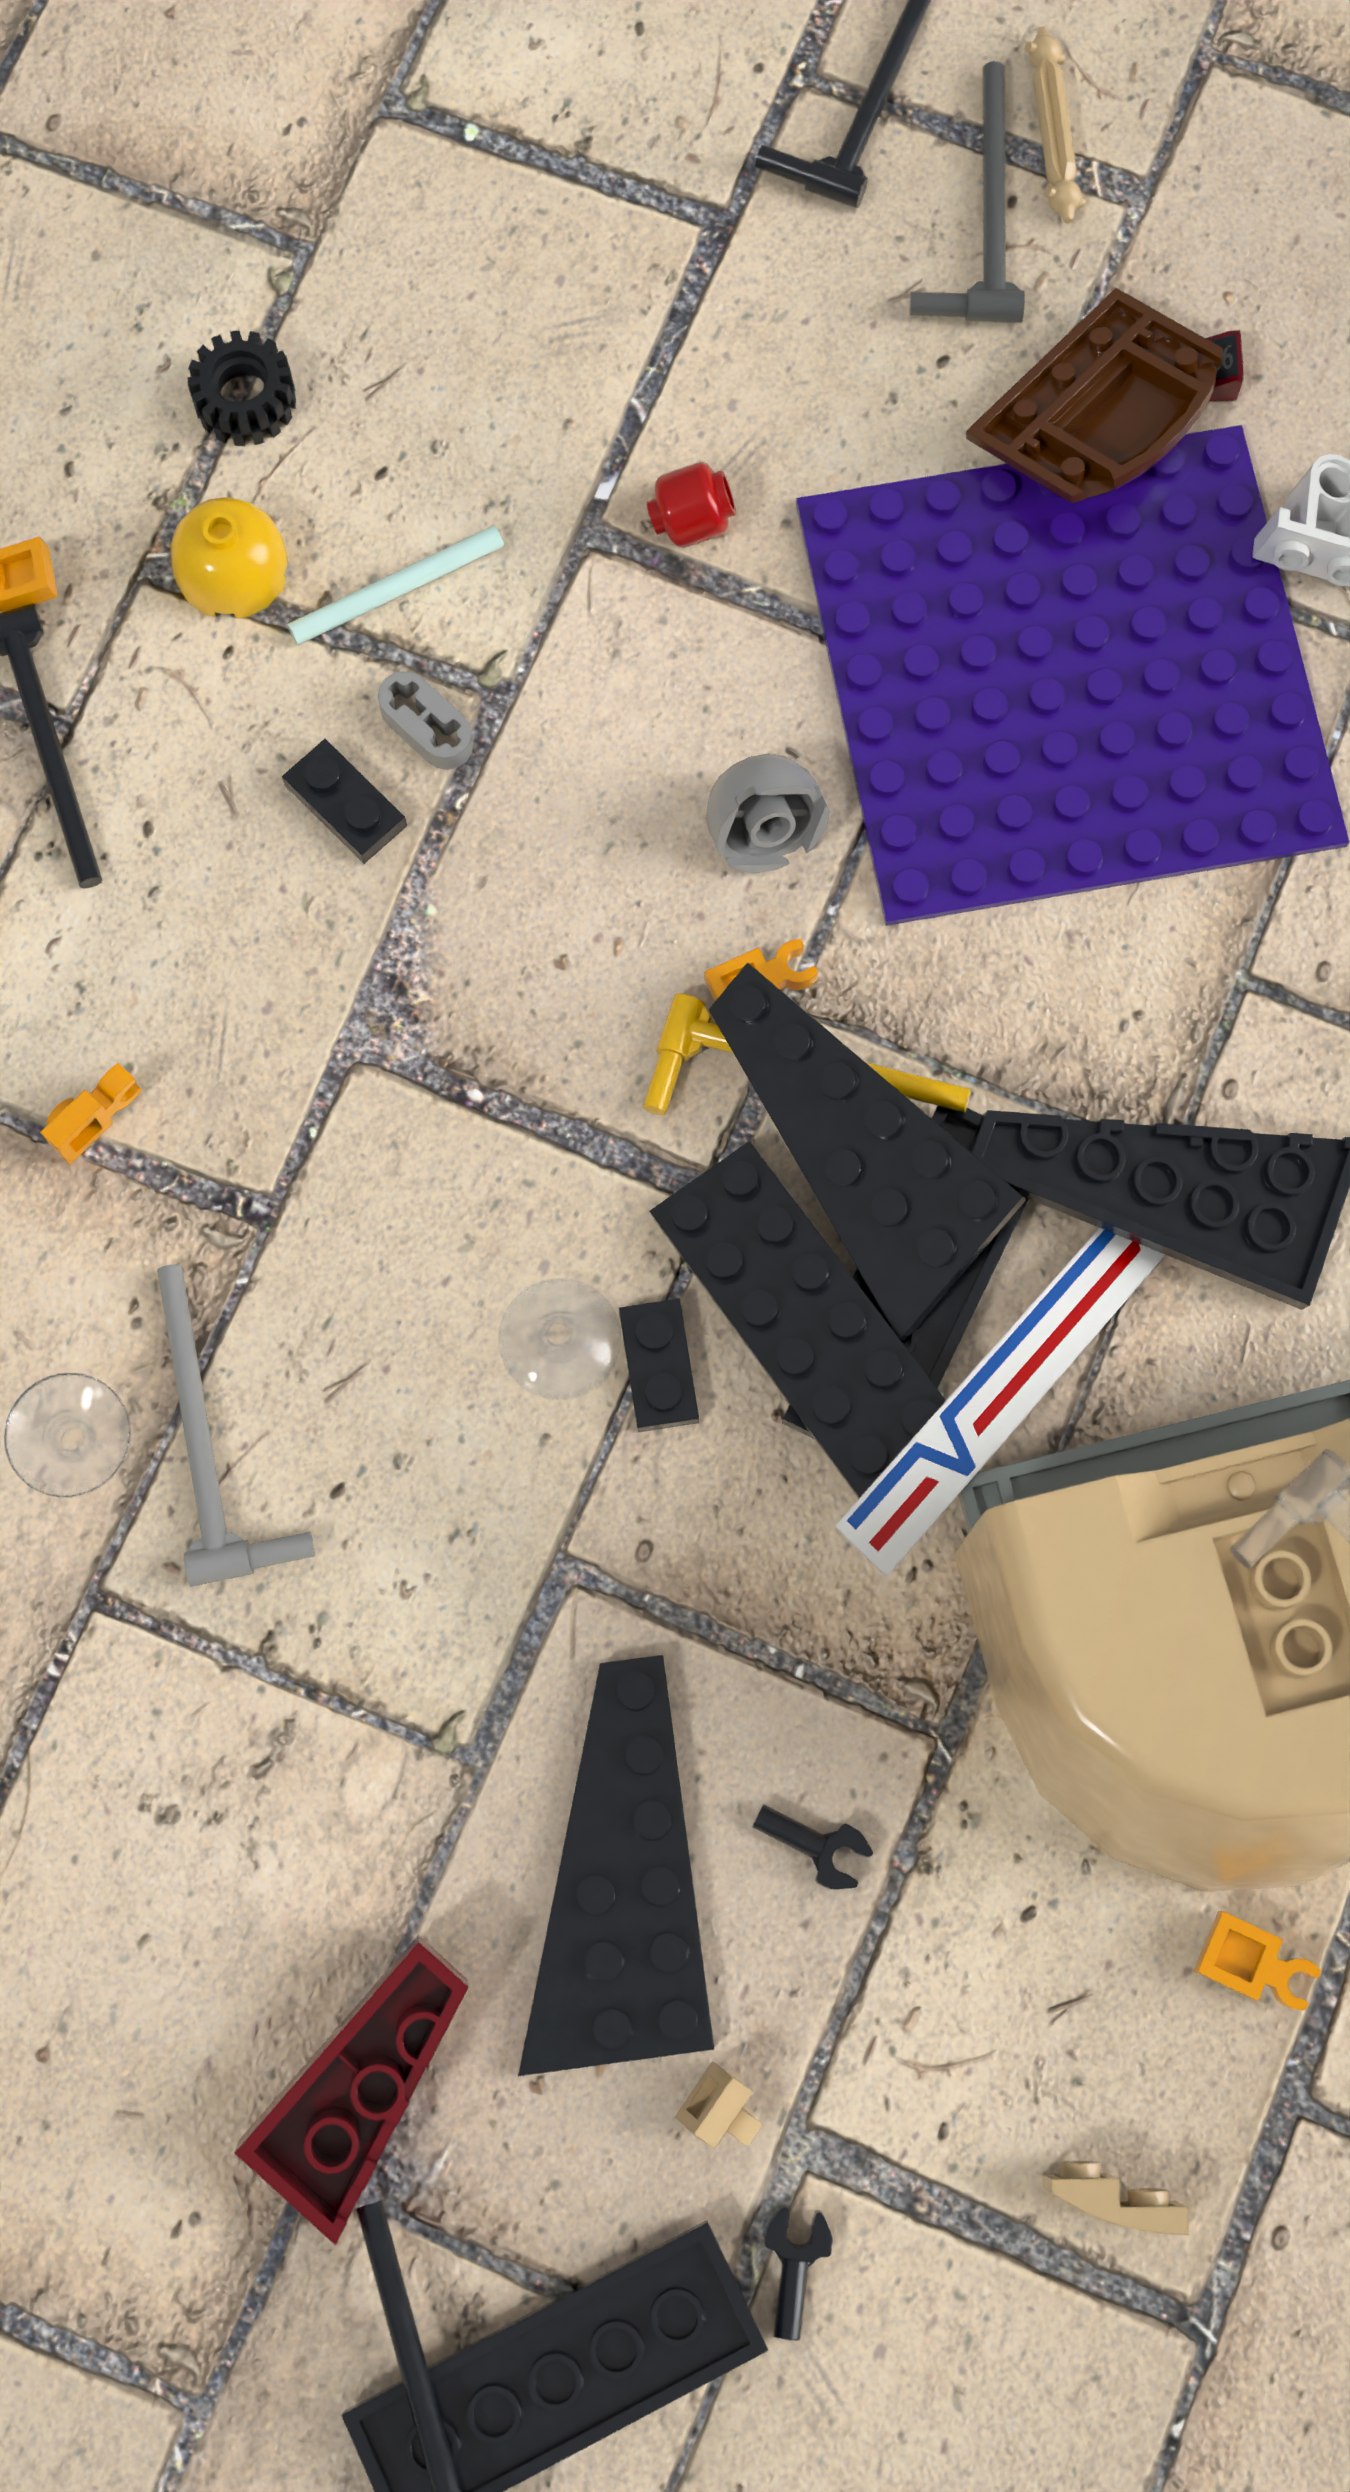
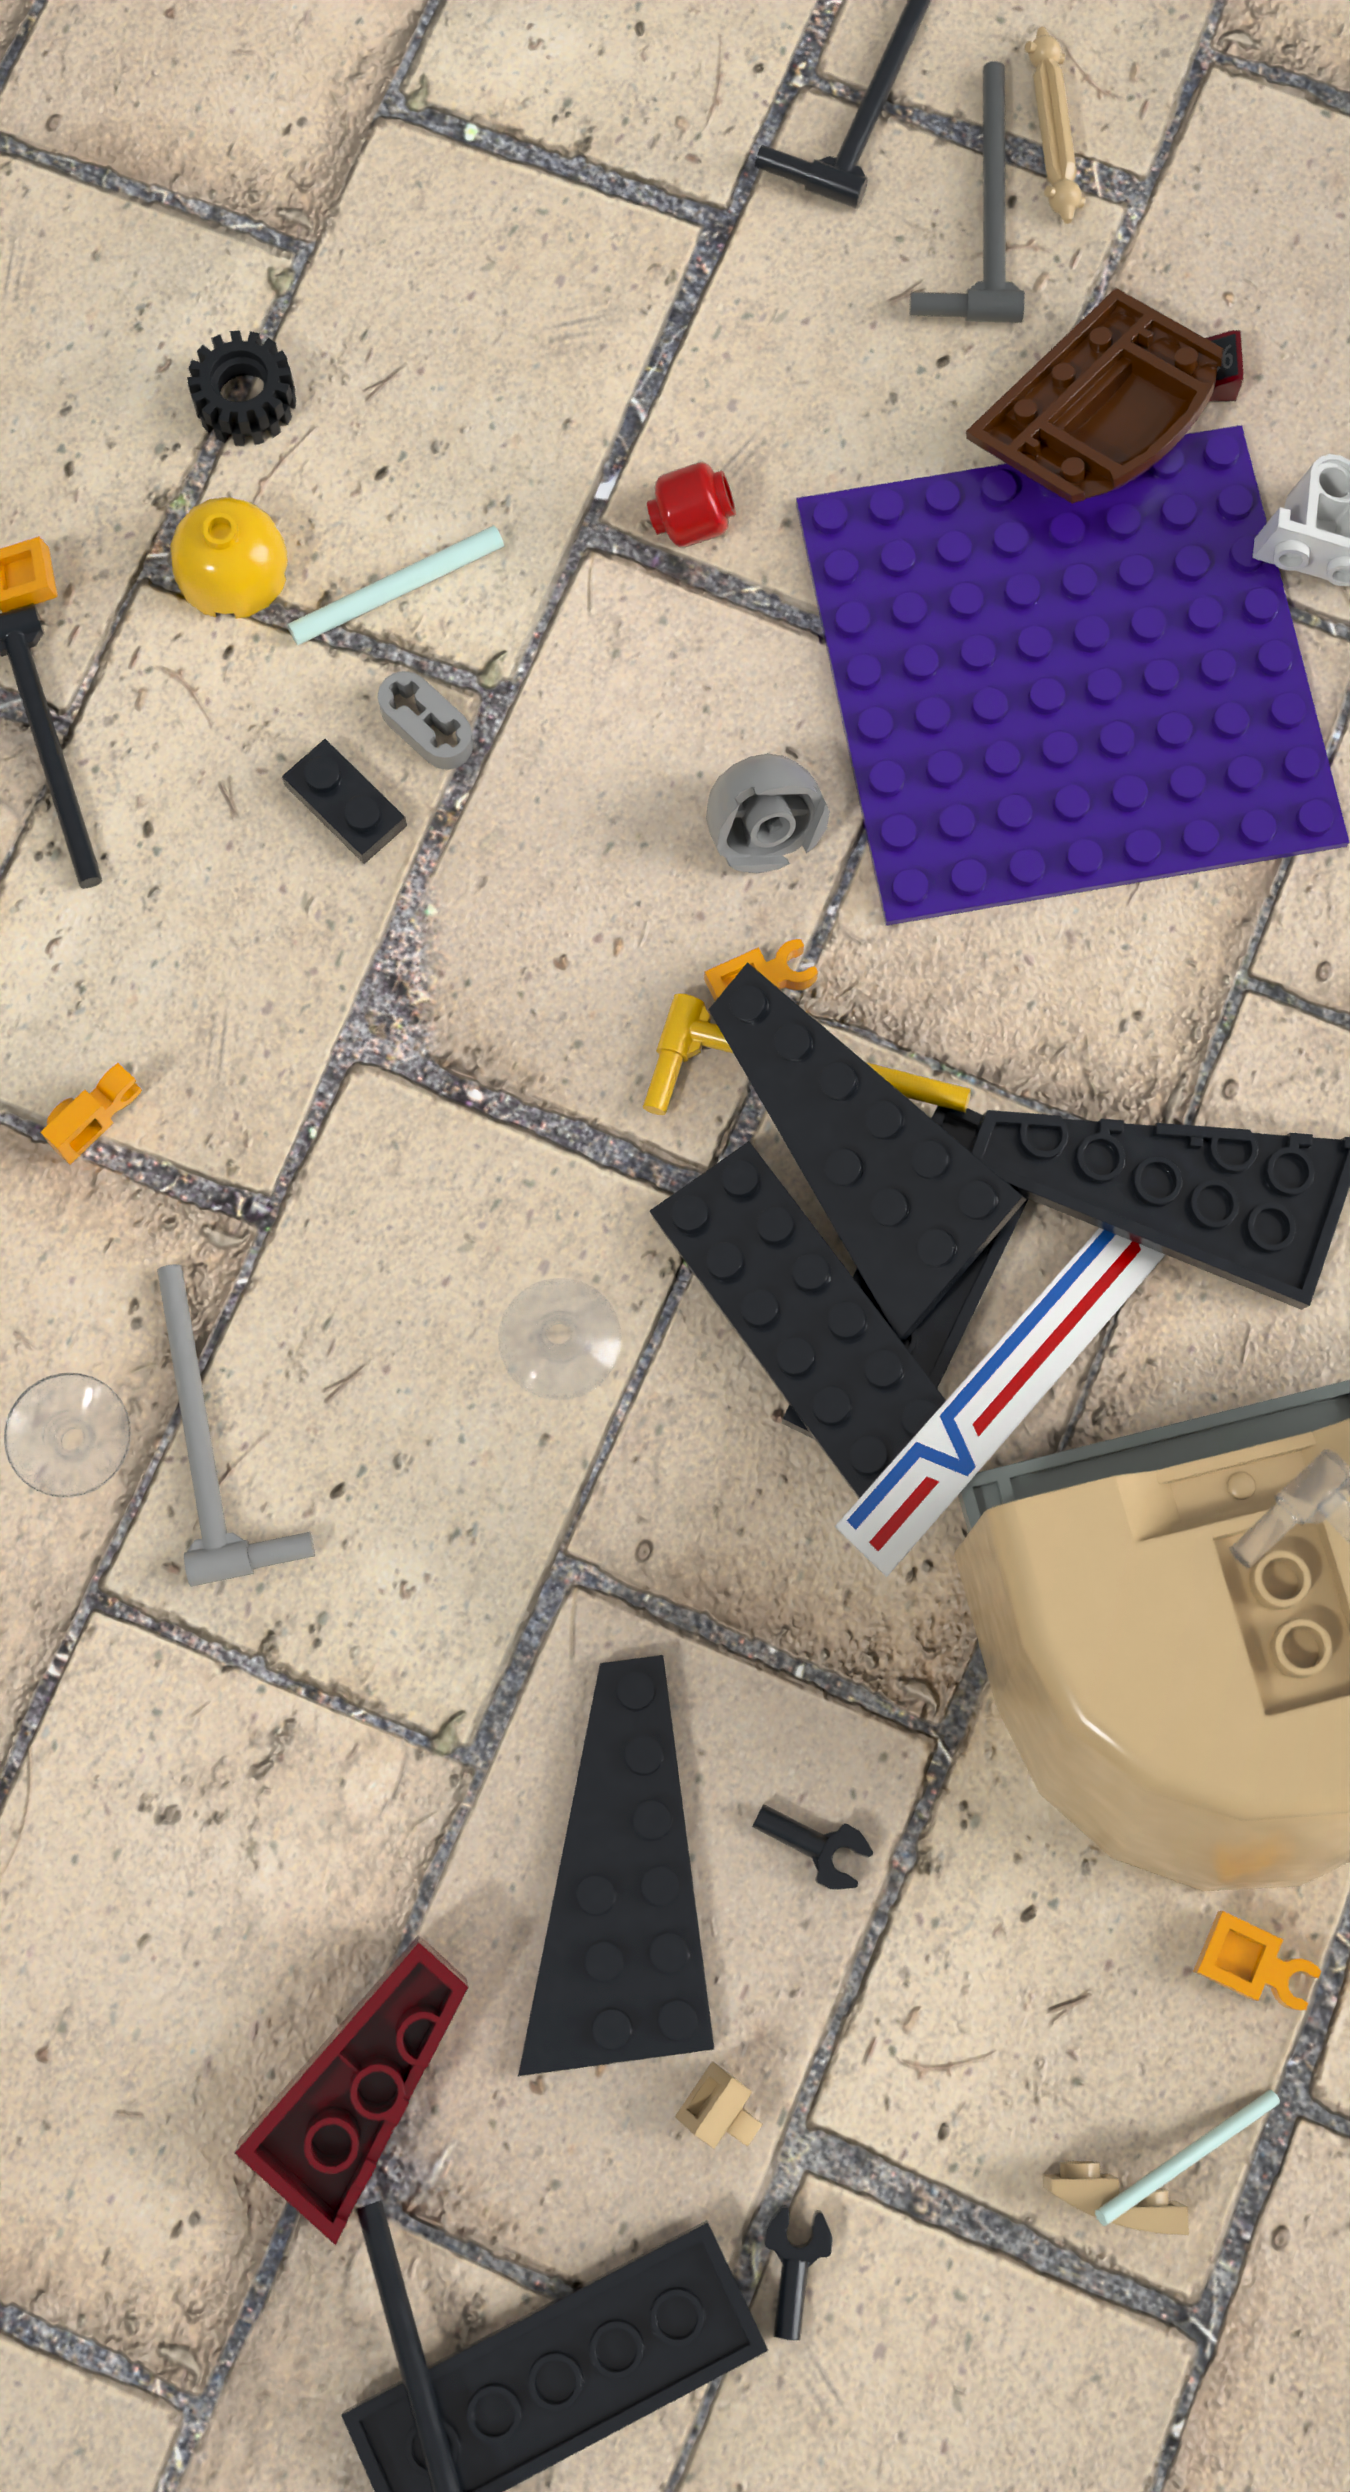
black plate [619,1298,699,1433] -> none
none -> light aqua axle [1095,2090,1280,2226]

